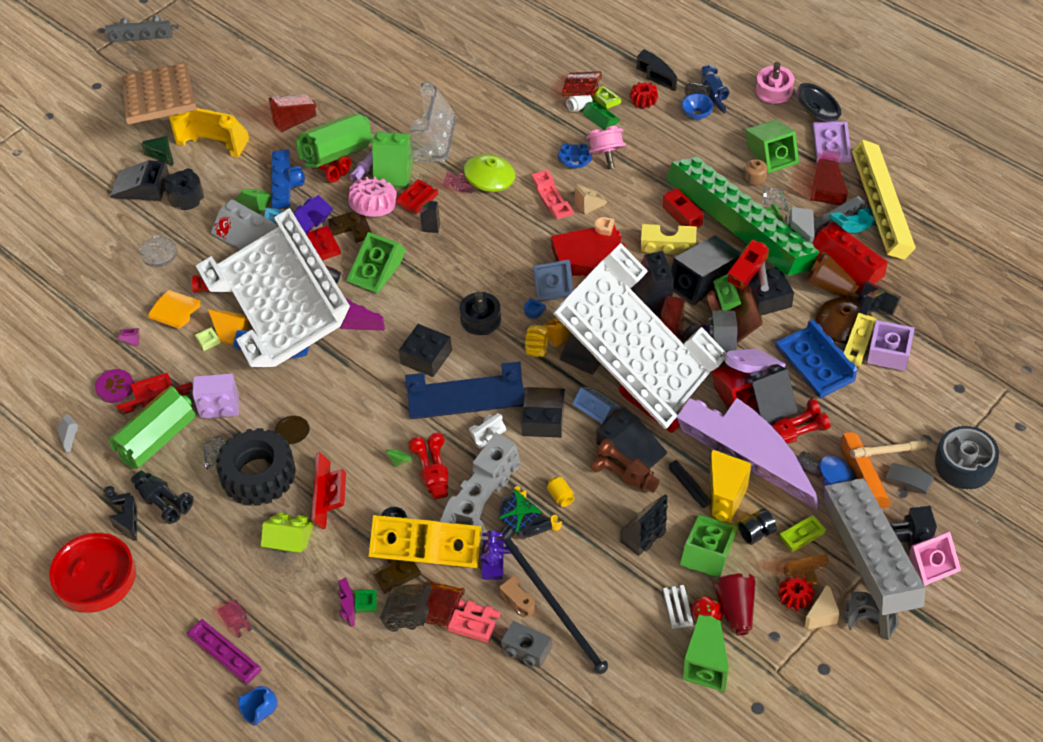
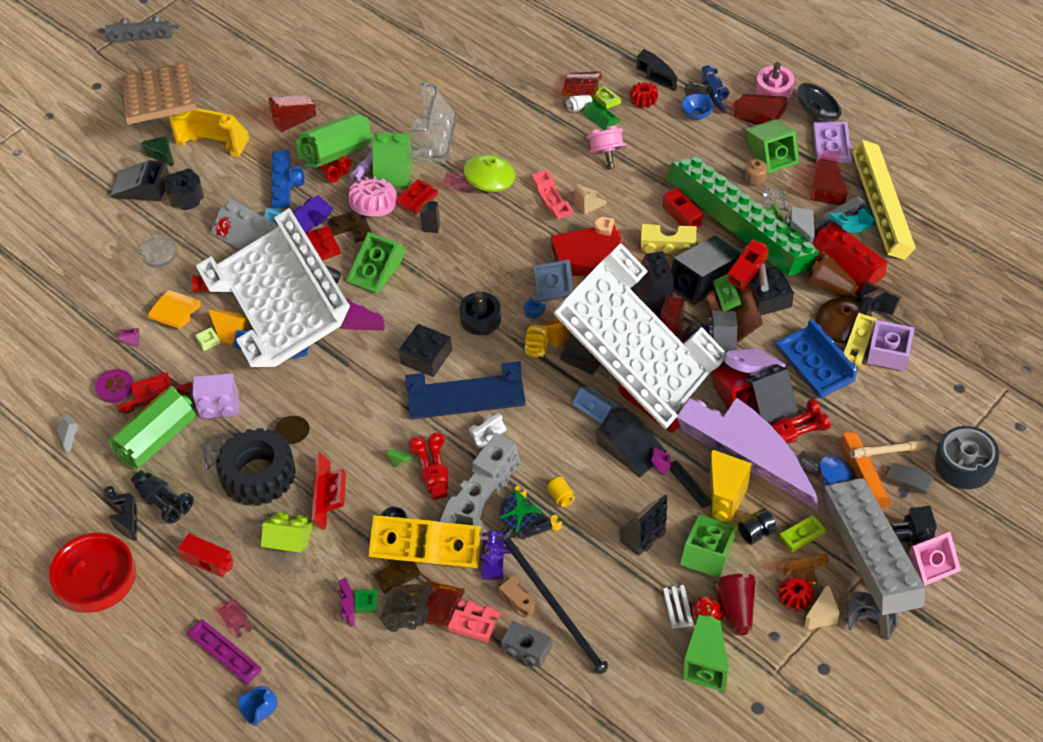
bright green slope [235,189,272,214] -> none
black slope [522,387,565,438] -> none
blue dish [558,144,592,168] -> none
copper piece [591,438,660,493] -> none
none -> red brick [177,533,234,578]
none -> magenta slope [651,447,671,475]
none -> clear red slope [733,94,787,125]

